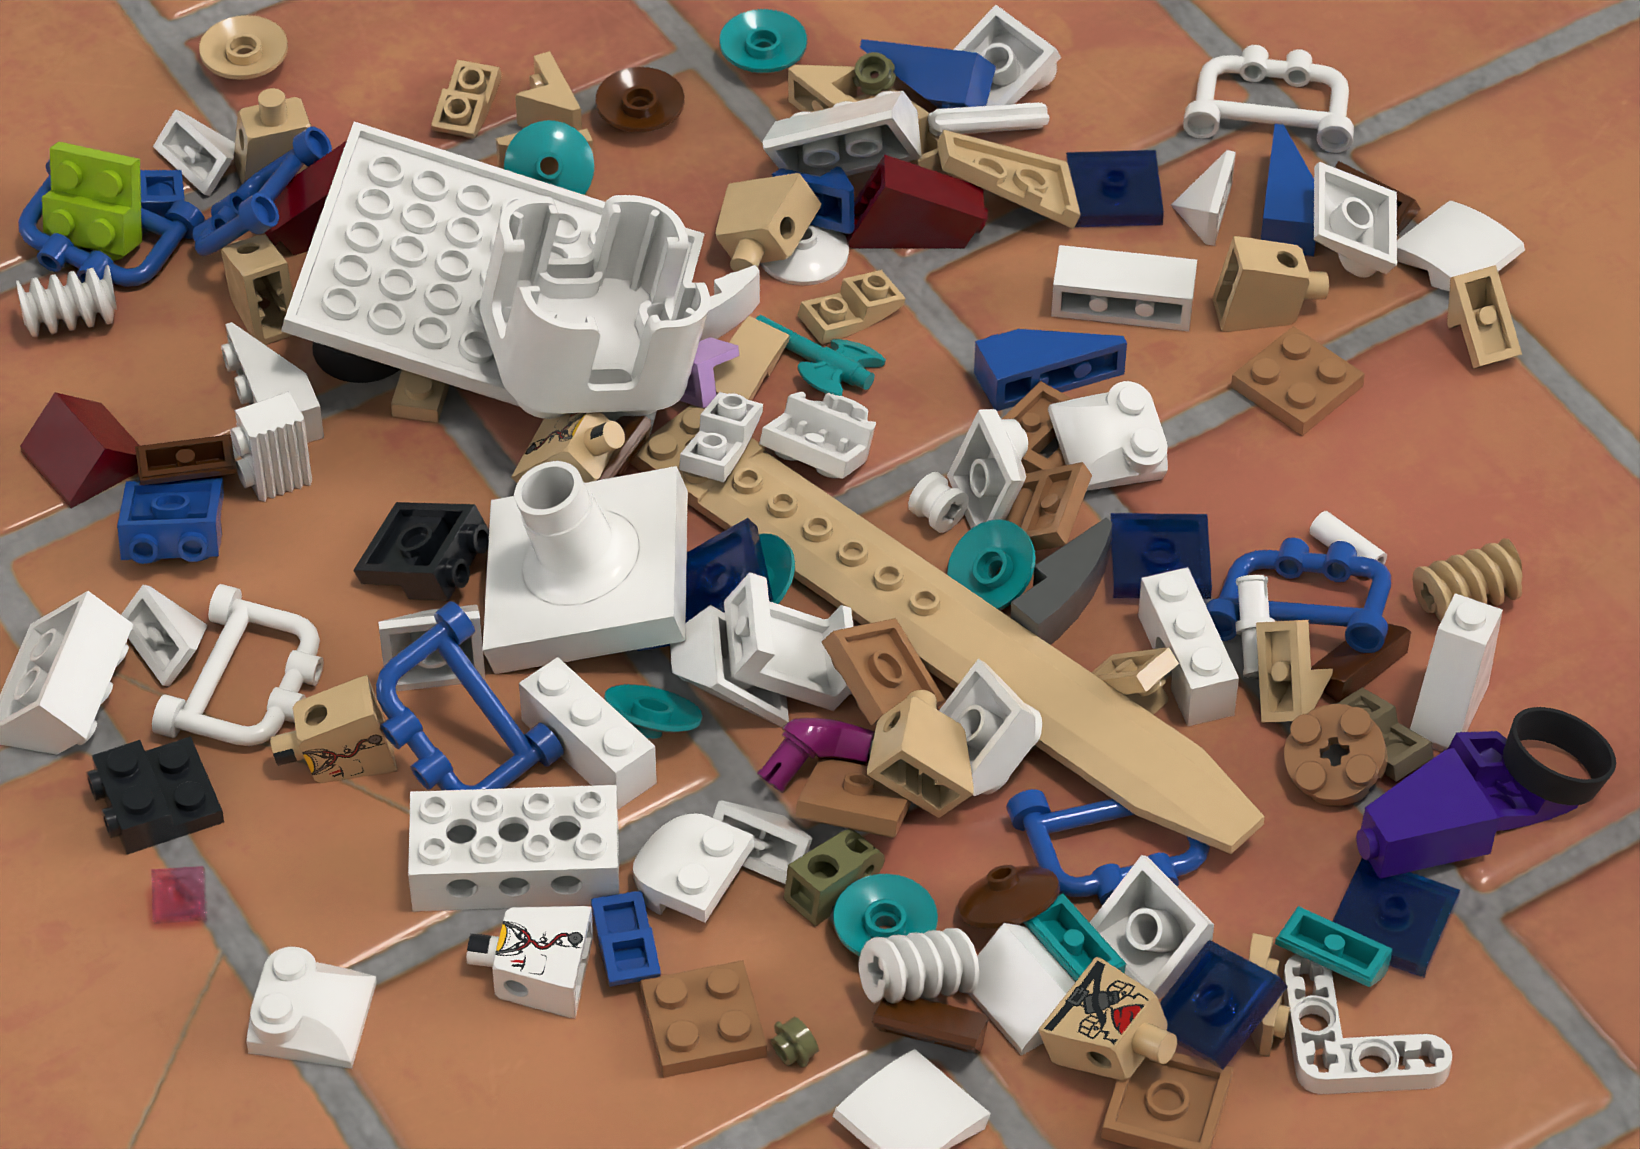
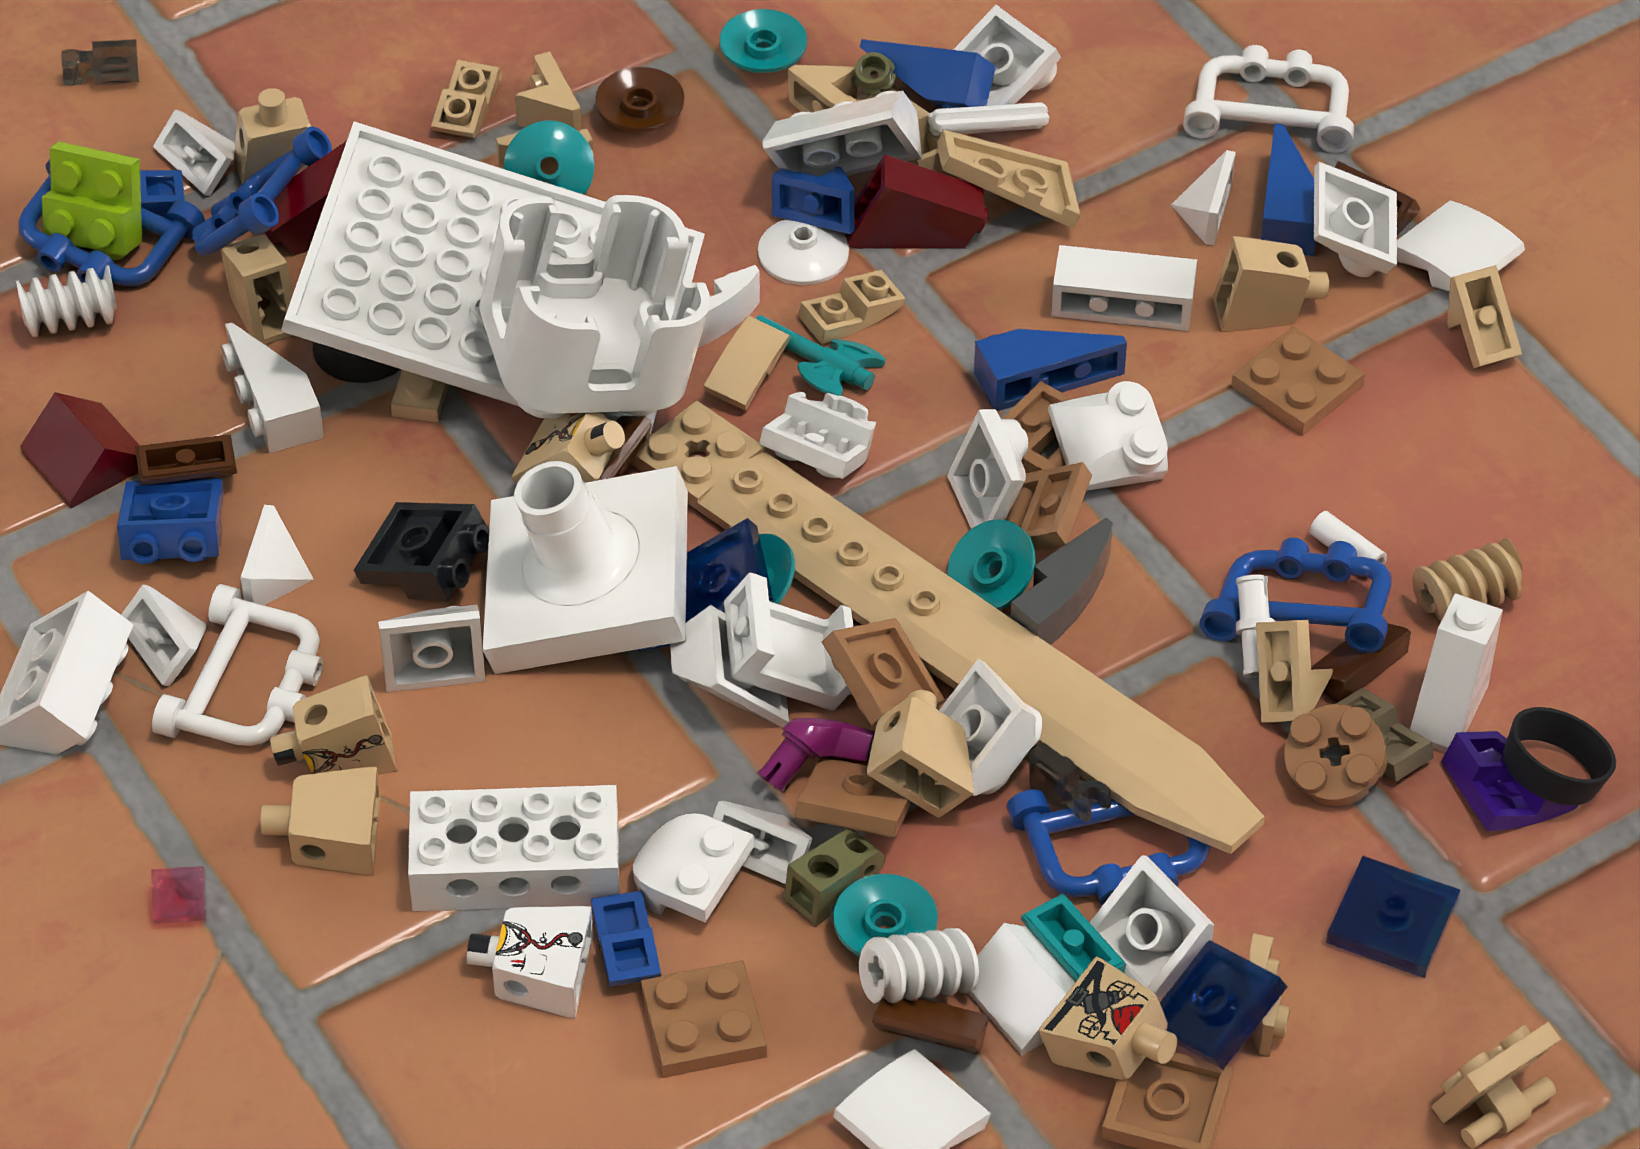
black plate [86,736,225,855] -> none
tan dish [199,15,288,79] -> none
white brick [230,391,312,502] -> none
white slope [246,947,377,1069] -> none
blue bar [376,601,564,791] -> none
white brick [519,657,657,810] -> none
teal dish [604,684,703,739] -> none
lavender panel [679,337,739,408] -> none
white slope [679,392,763,482] -> none
tan torso [715,173,822,272] -> none
olive plate [771,1017,819,1067] -> none
white wheel [908,472,969,533] -> none
reddish brown dish [958,865,1060,929] -> none
clear blue plate [1066,150,1164,227] -> none
tan slope [1091,647,1179,715] -> none
clear blue plate [1110,513,1212,599] -> none
white arch [1138,567,1239,726] -> none
teal slope [1275,906,1393,987] -> none
white beam [1282,954,1452,1094] -> none
dark purple slope [1356,748,1499,879] -> none
none -> clear smoke plate [61,39,139,86]
none -> white slope [240,504,314,605]
none -> tan torso [261,767,381,875]
none -> clear smoke plate [1029,743,1111,821]
none -> tan plate [1431,1022,1561,1148]

